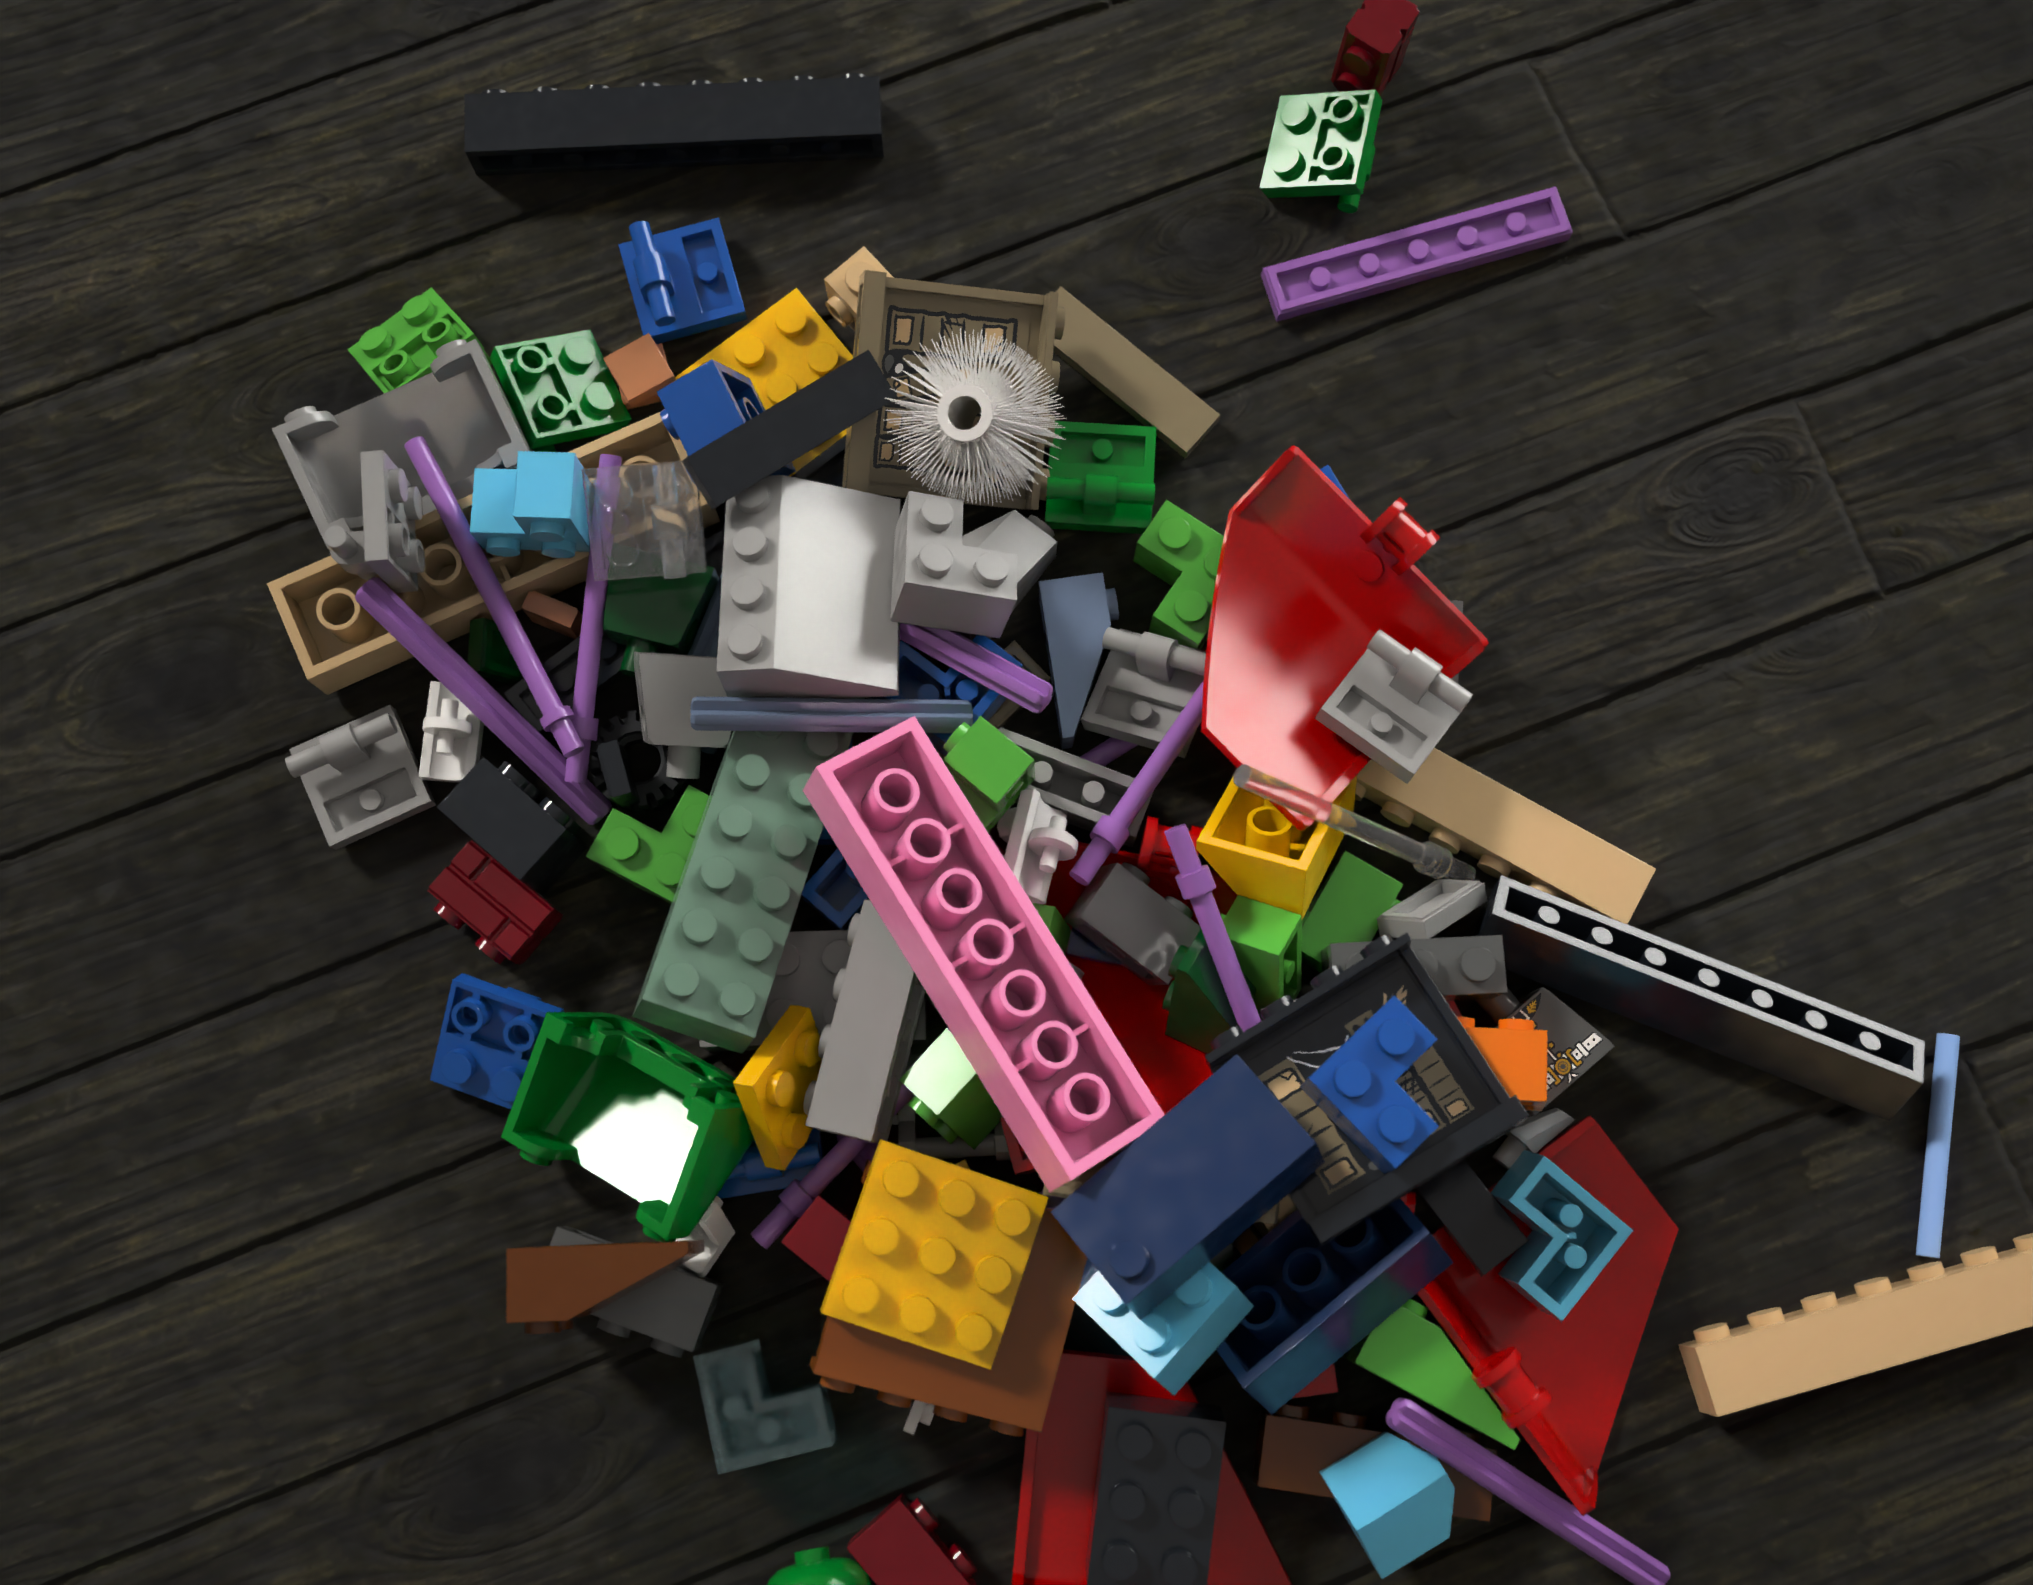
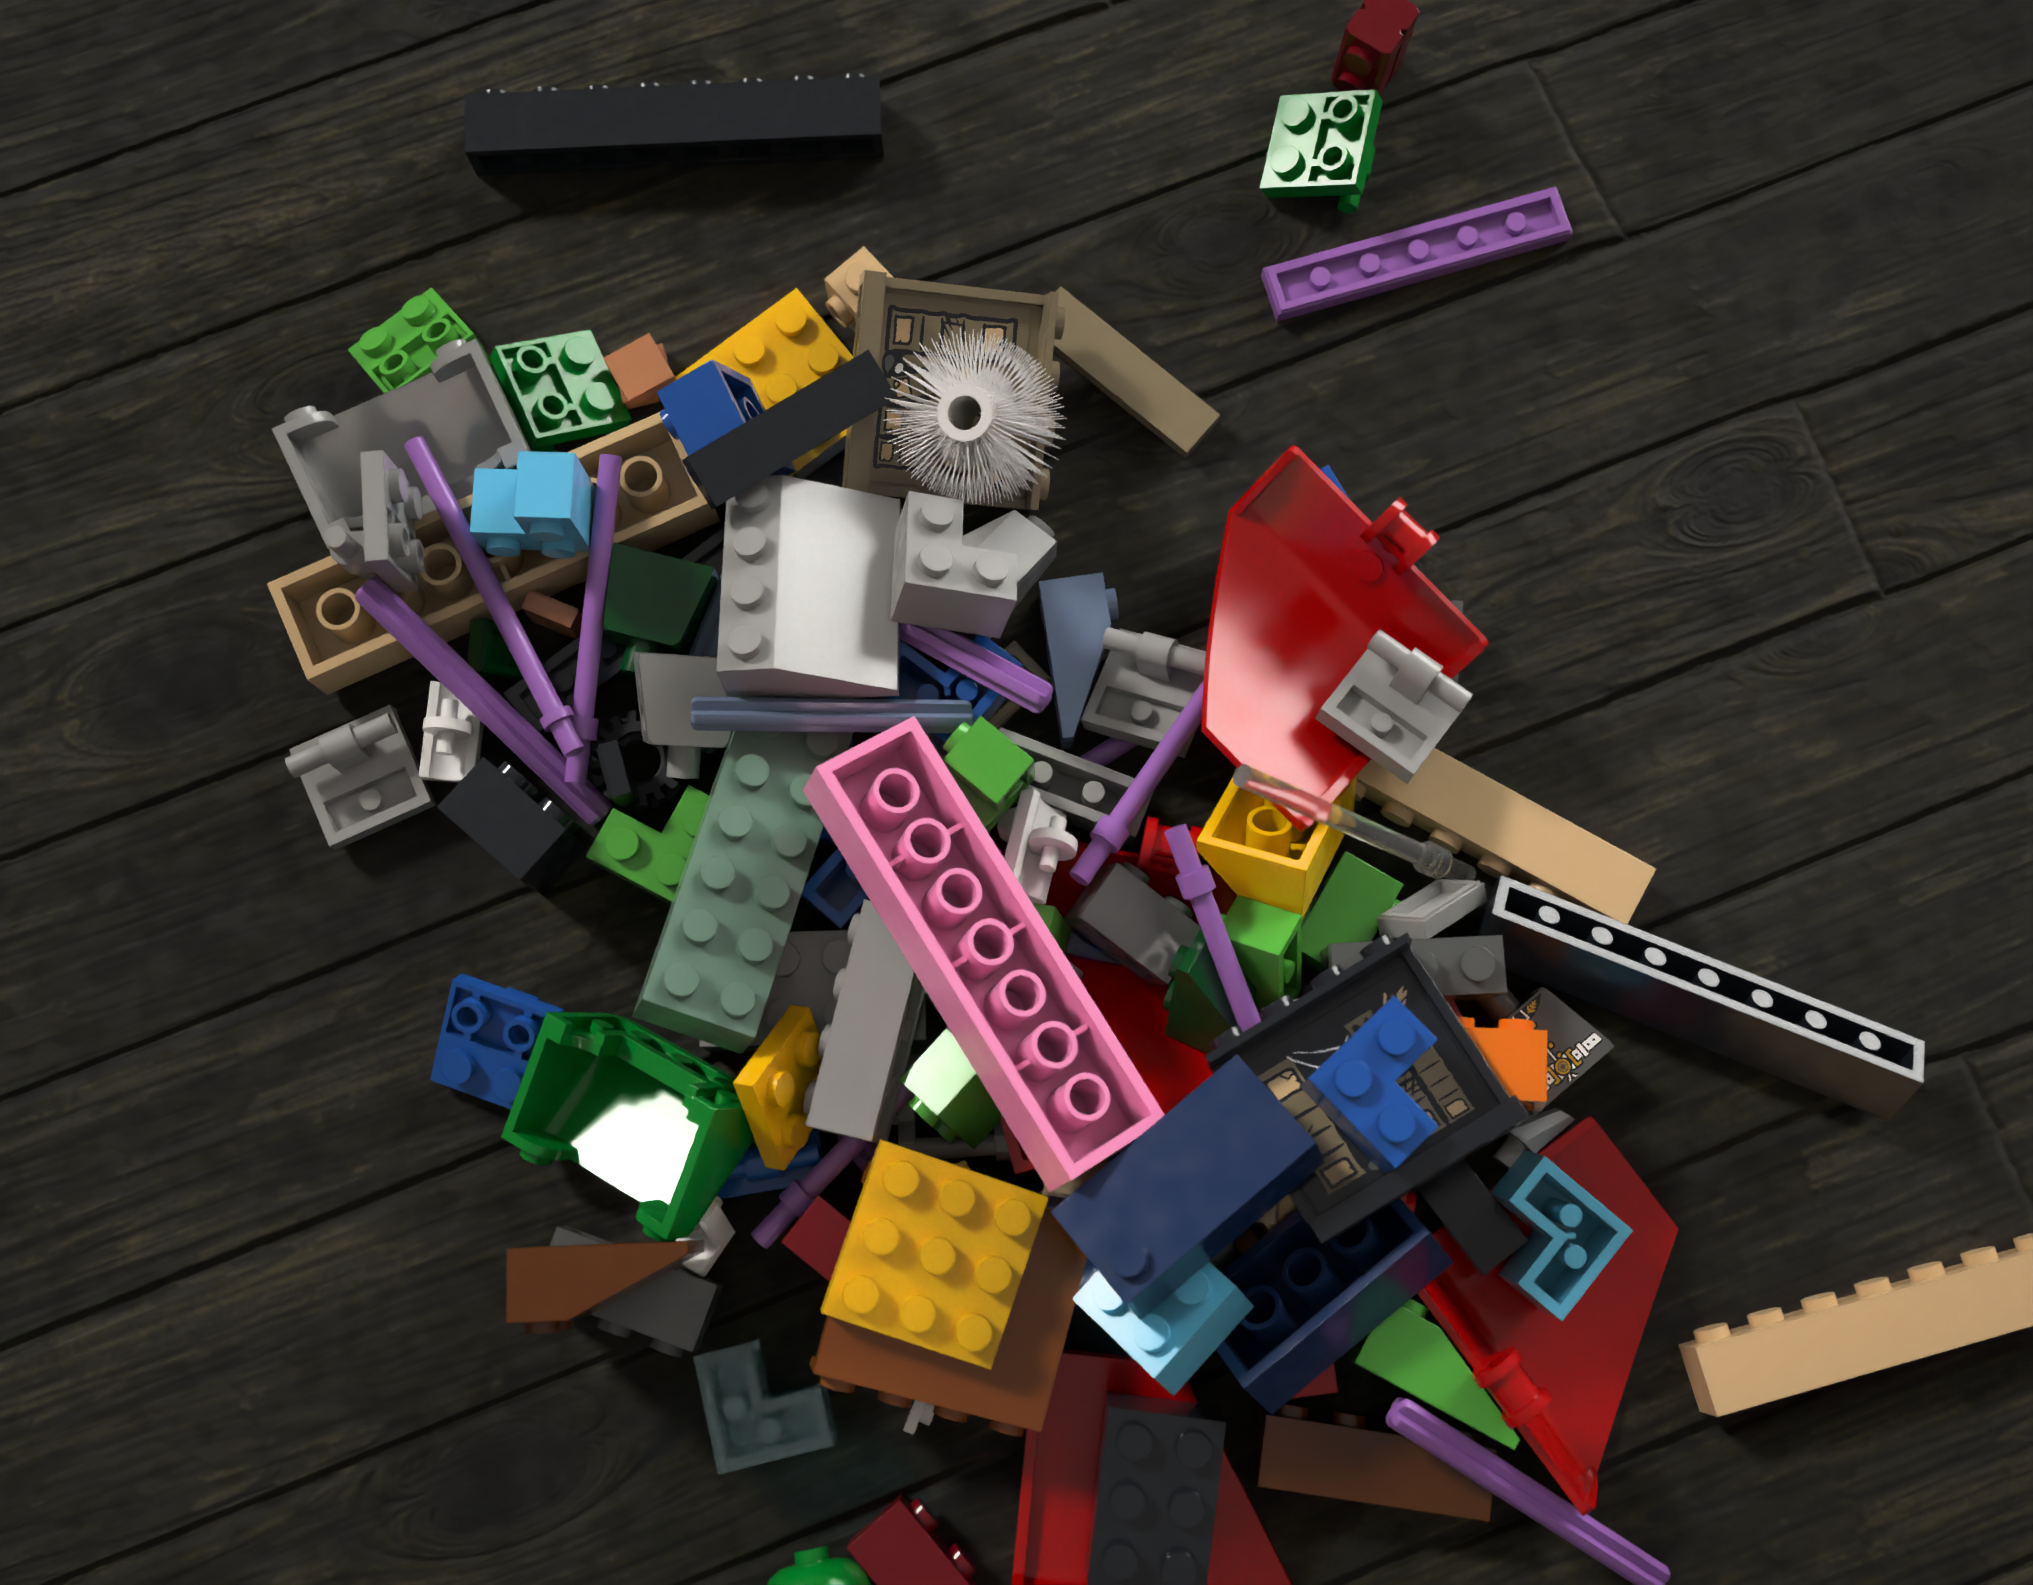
dark red brick [428,840,563,965] -> none
clear plate [582,460,708,581] -> none
blue plate [618,217,748,344] -> none
green plate [1045,421,1157,534] -> none
bright green brick [1133,499,1224,650] -> none
medium azure slope [1319,1431,1455,1579] -> none
light blue bar [1916,1033,1960,1259] -> none

